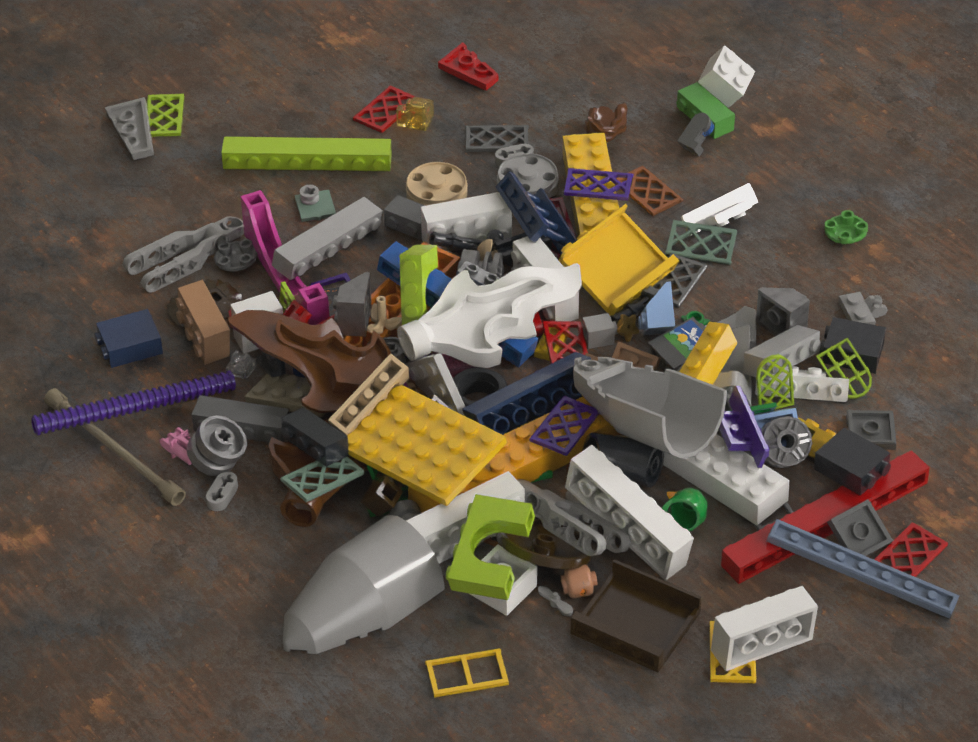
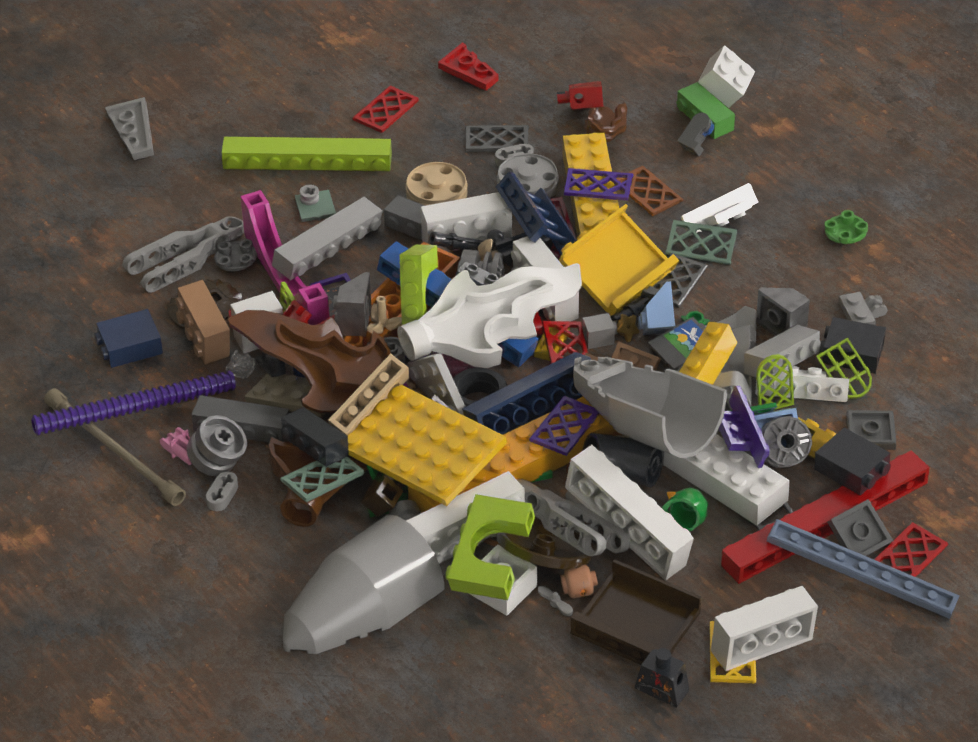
lime window [147,94,184,137] -> none
clear yellow brick [396,97,434,131] -> none
yellow window [425,648,509,698] -> none
none -> red torso [557,81,604,109]
none -> black torso [635,648,689,708]

